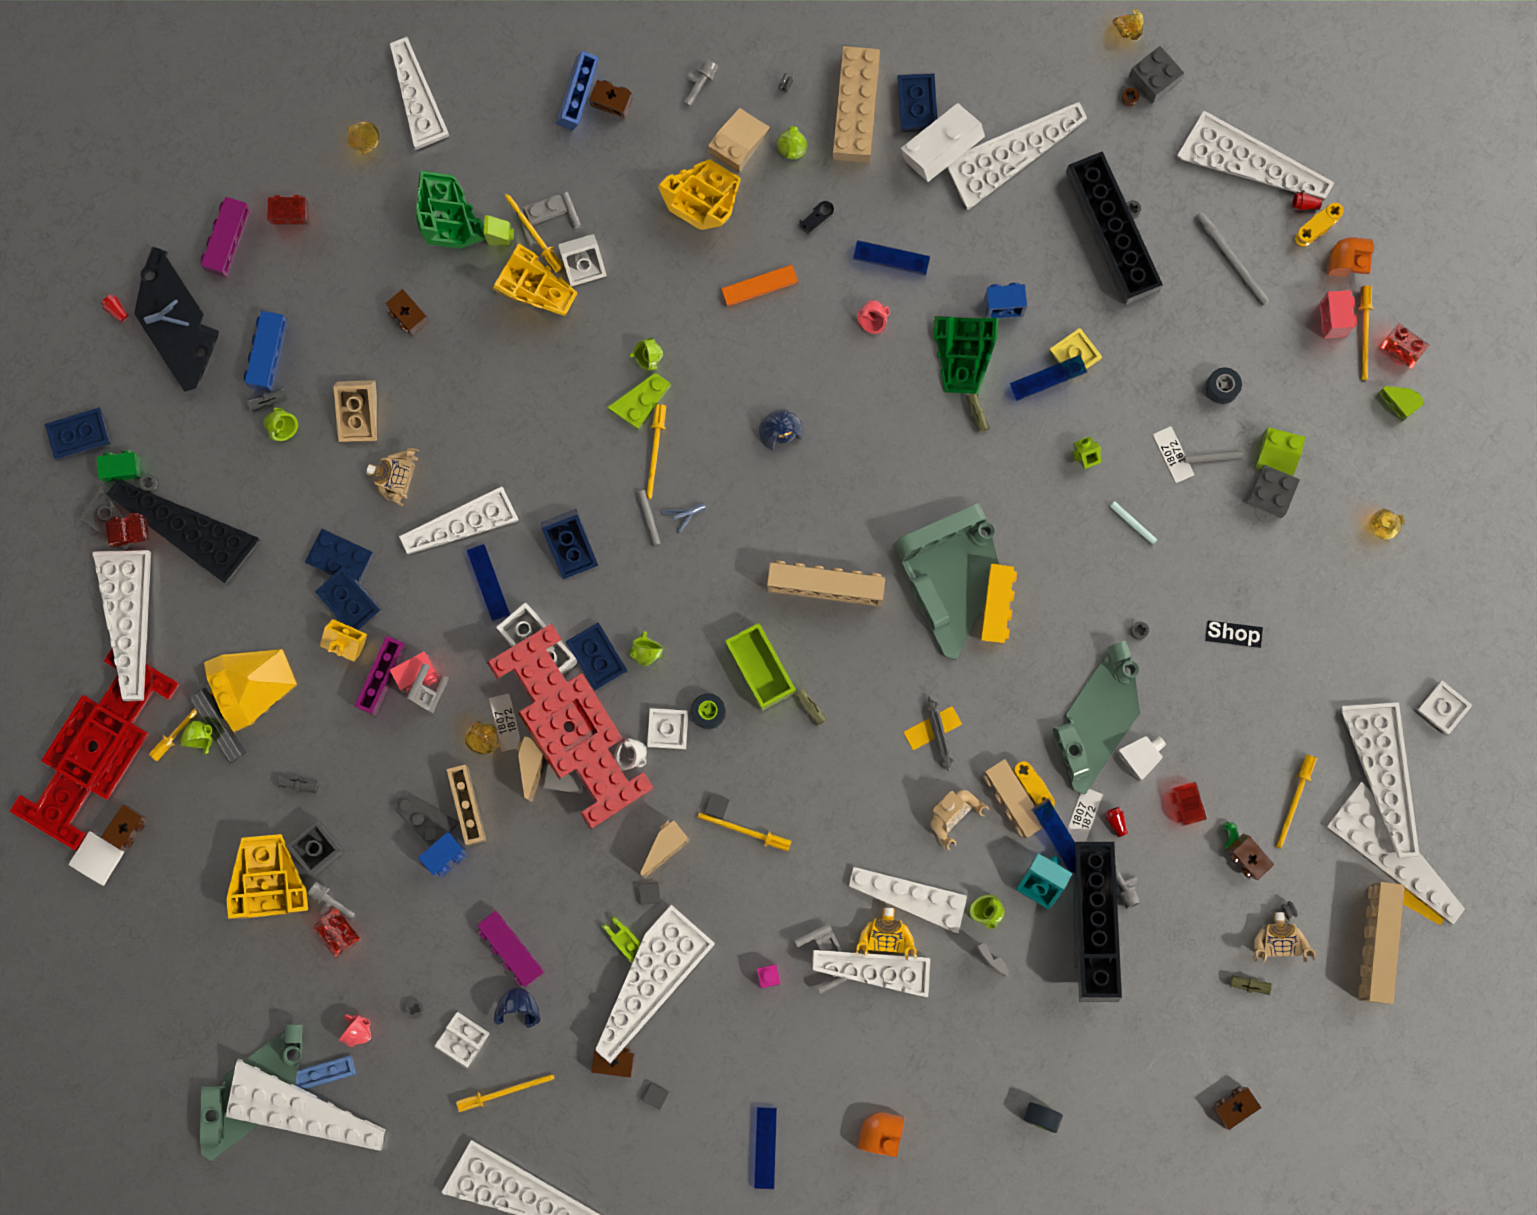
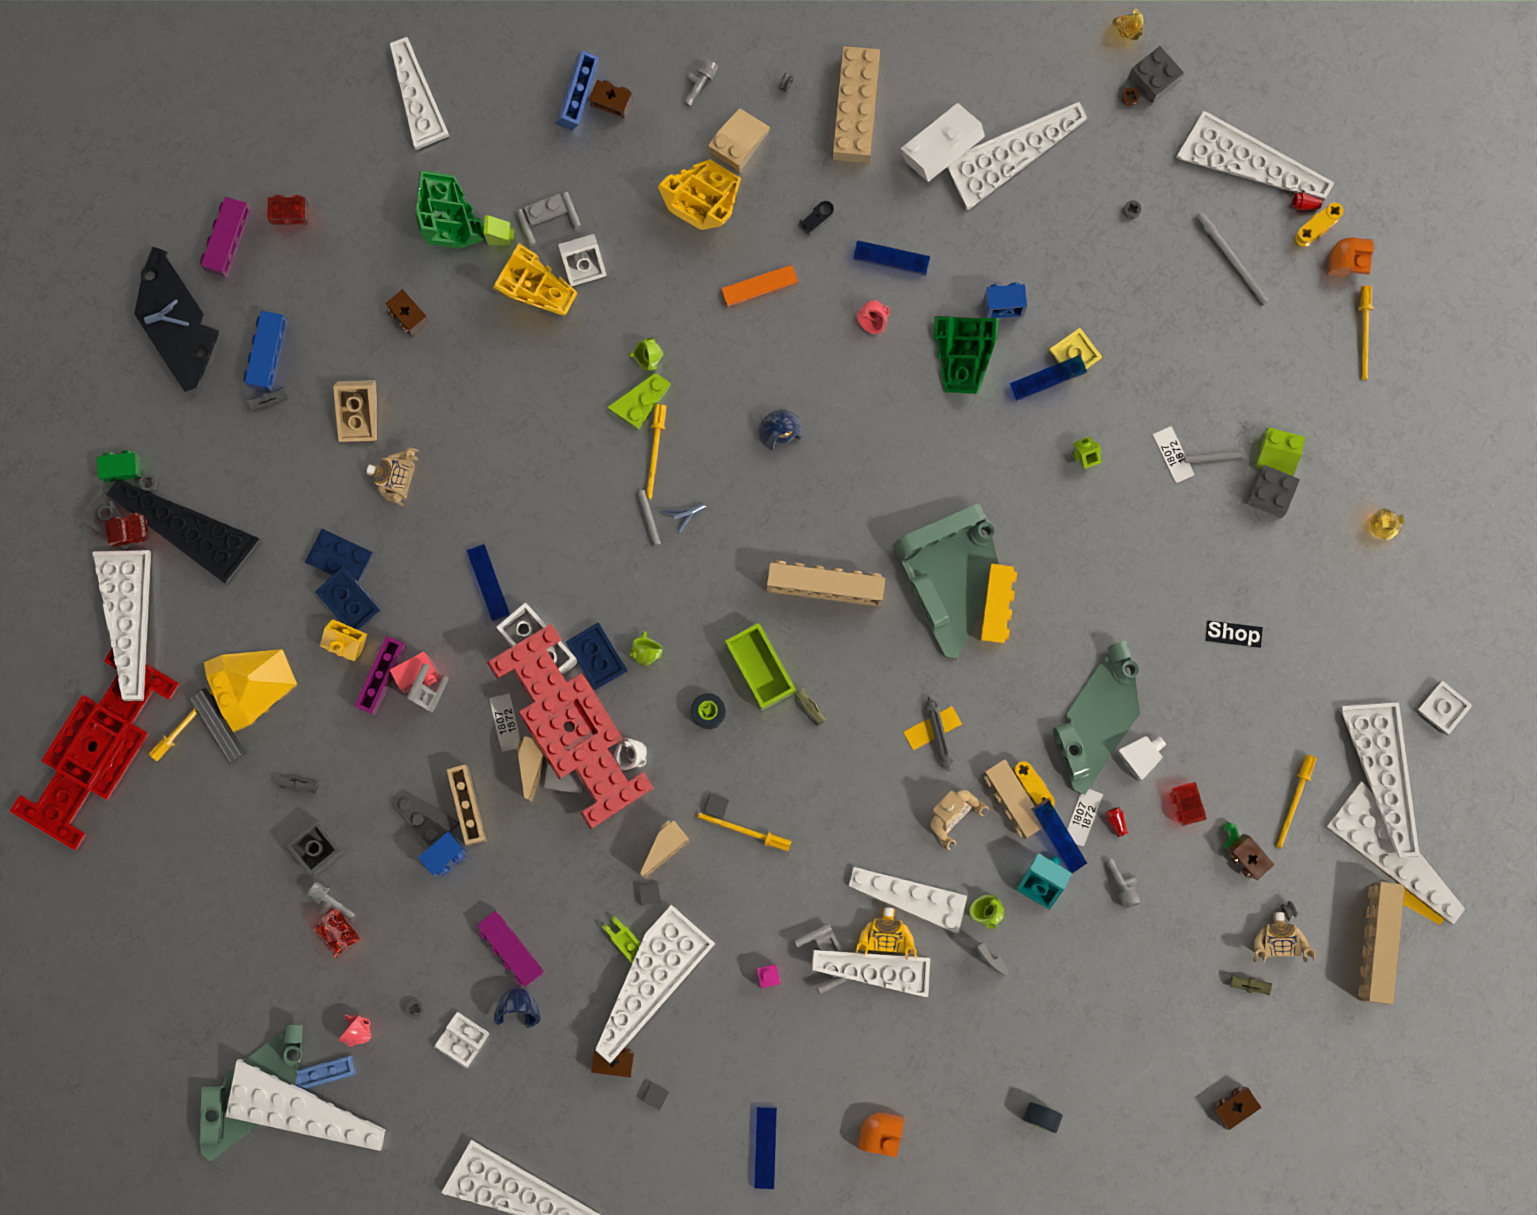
dark blue plate [45,407,111,461] -> none
white slope [68,831,124,886] -> none
red cone [101,294,129,322] -> none
reddish brown brick [101,804,147,851] -> none
lime helmet [180,721,213,754] -> none
yellow wedge [226,834,308,919] -> none
lime helmet [264,408,298,441] -> none
clear yellow helmet [347,121,380,155] -> none
white wing [399,487,519,555] -> none
yellow piece [456,1074,554,1112] -> none
clear yellow helmet [465,721,499,754] -> none
yellow piece [505,194,565,273] -> none
dark blue slope [541,508,599,579] -> none
white plate [647,708,689,750] -> none
lime helmet [777,126,807,160] -> none
dark blue plate [897,73,938,131] -> none
olive pin [966,394,990,433] -> none
black brick [1066,151,1163,305] -> none
black slope [1074,842,1122,1002] -> none
light aqua bar [1110,502,1157,545] -> none
dark grey bush [1131,621,1149,640] -> none
black wheel [1206,367,1242,404] -> none
coral brick [1320,290,1357,339] -> none
lime slope [1378,386,1425,421] -> none
clear red brick [1381,323,1430,369] -> none

